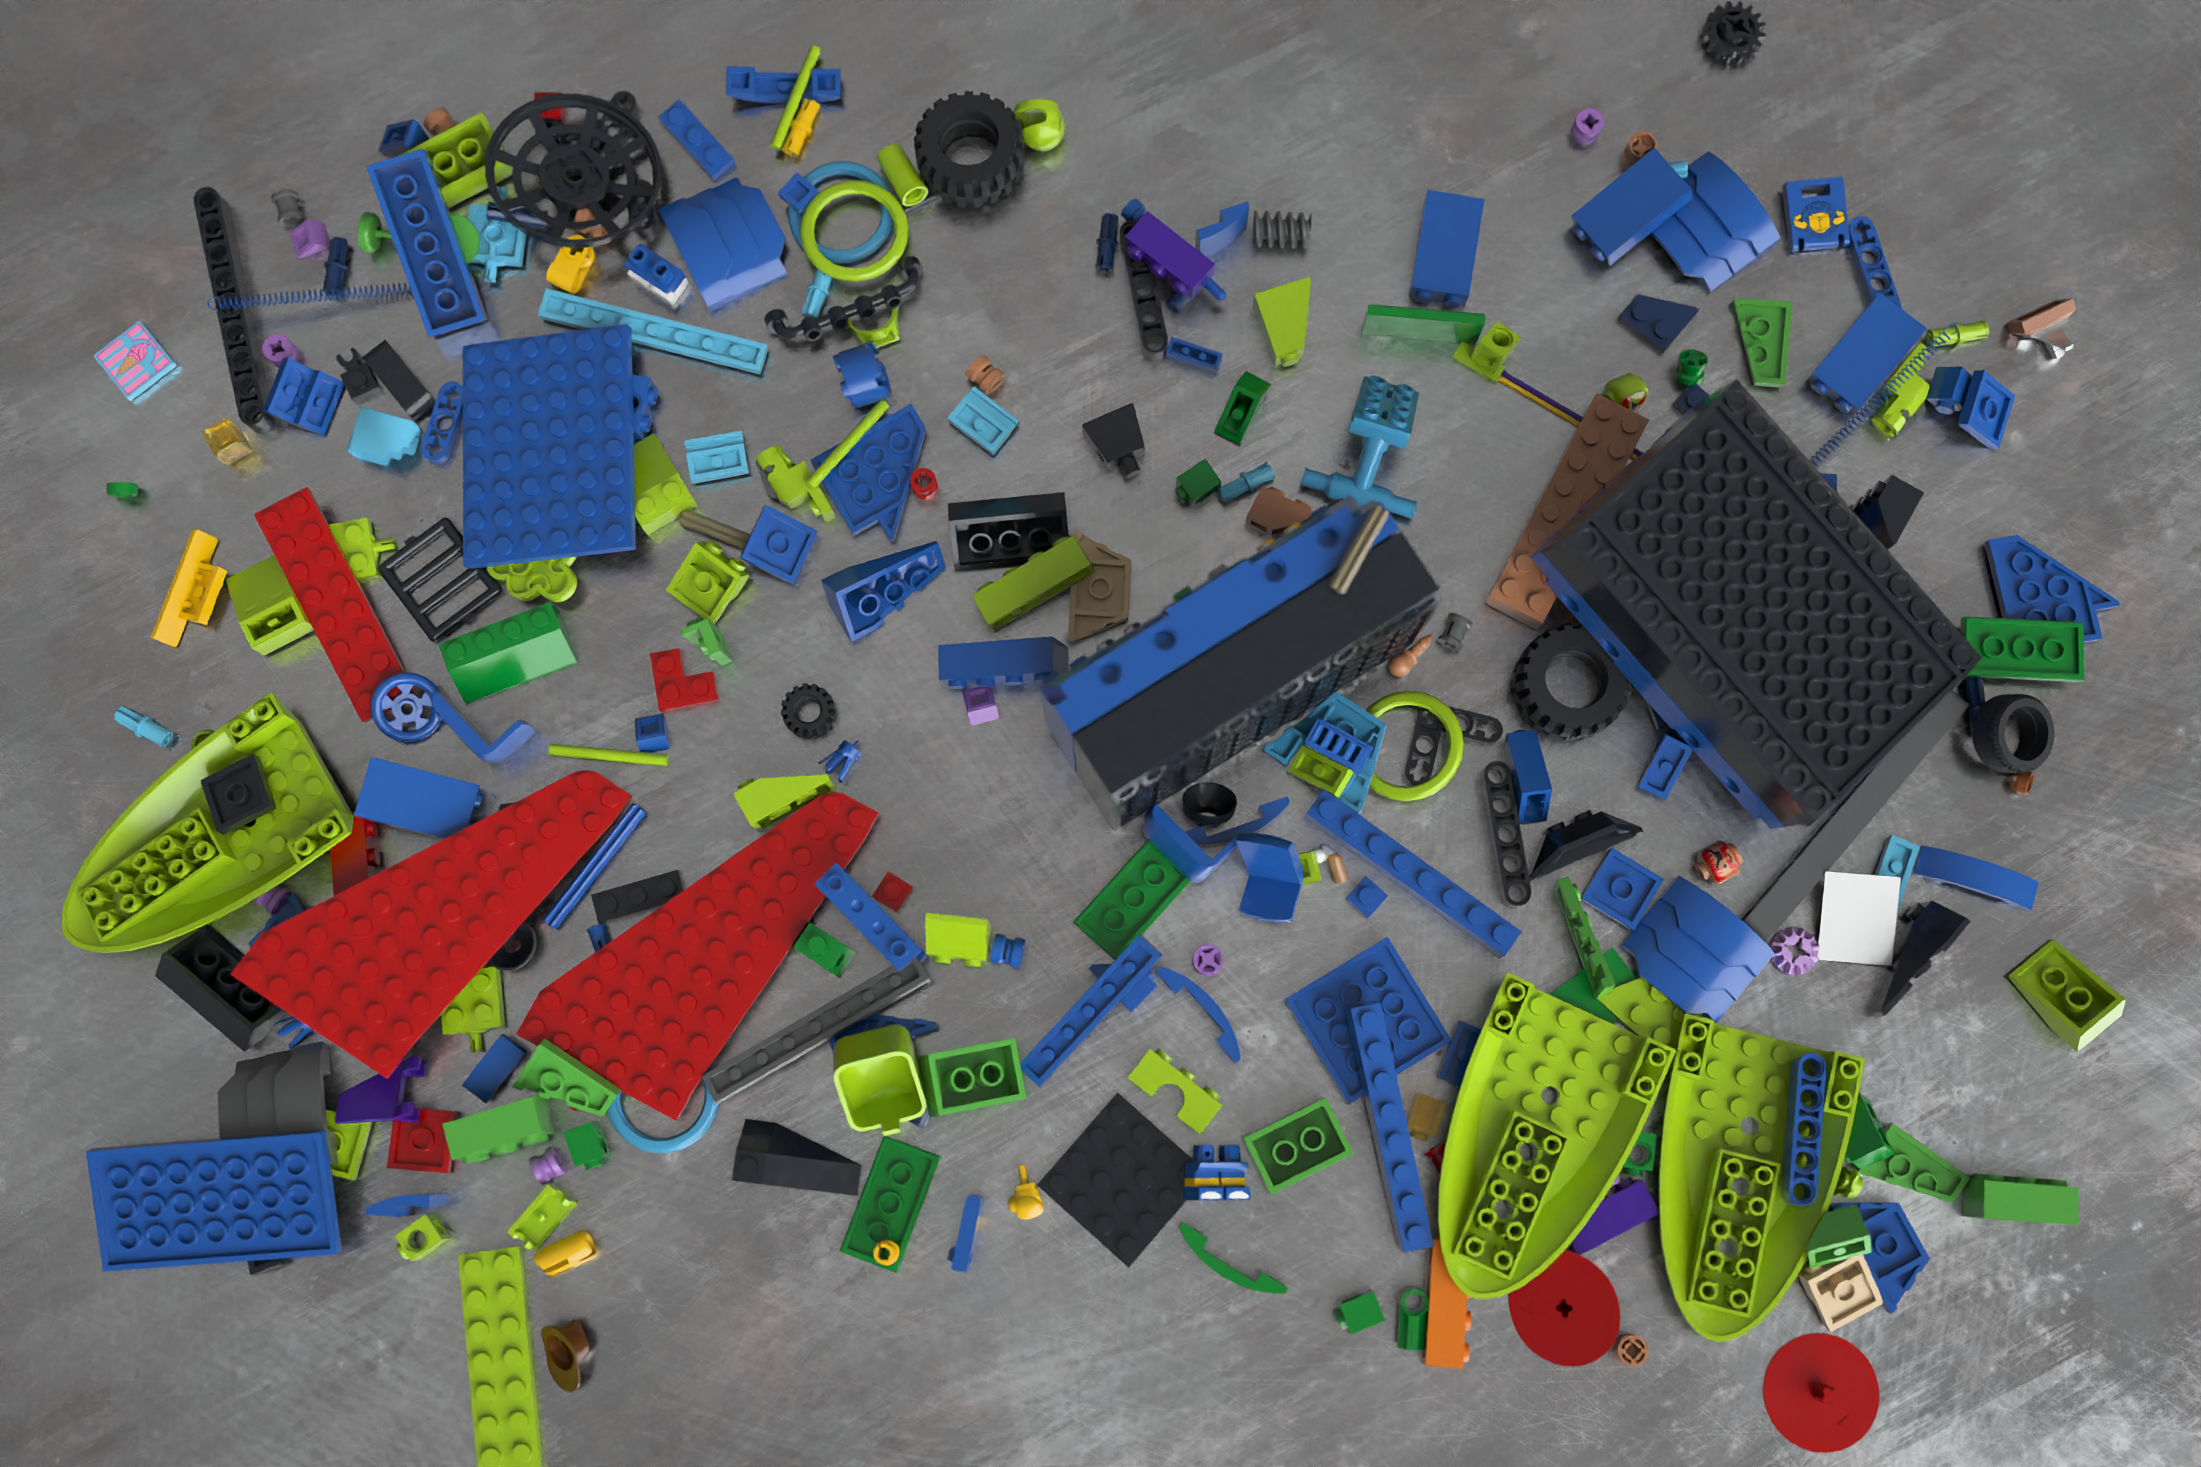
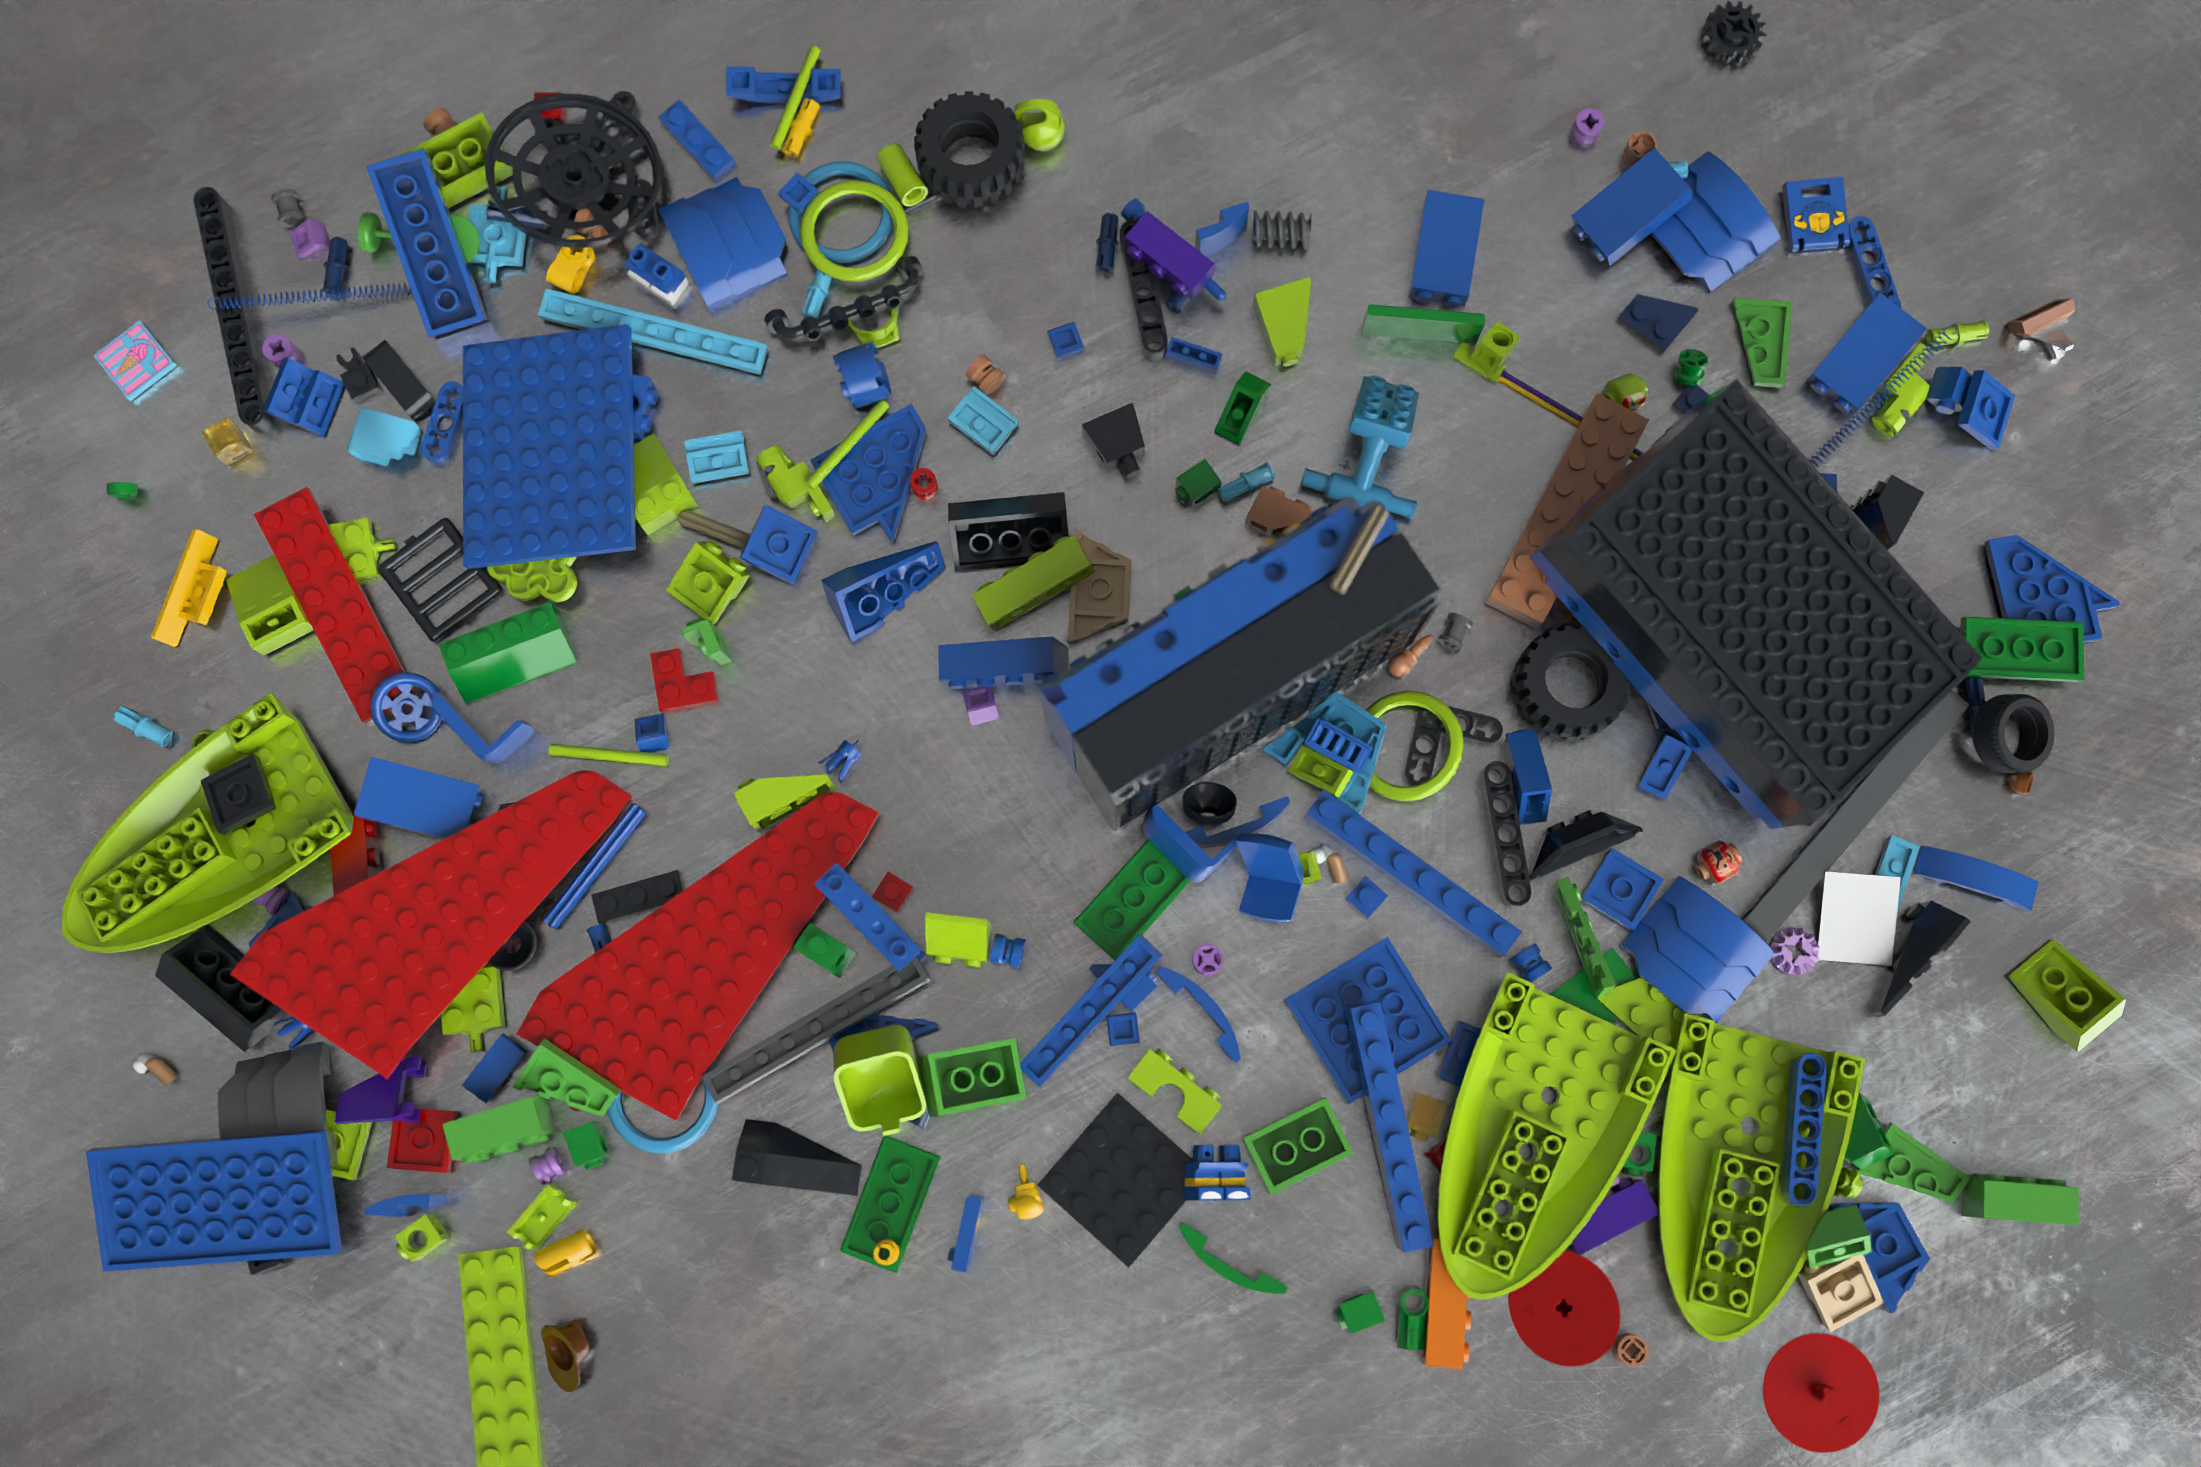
blue slope [378,119,430,157] -> none
black tyre [781,683,837,739] -> none
none -> medium nougat arm [132,1052,177,1086]
none -> blue tile [1047,322,1084,360]
none -> blue tile [1106,1012,1140,1046]
none -> blue wheel [1510,943,1552,983]

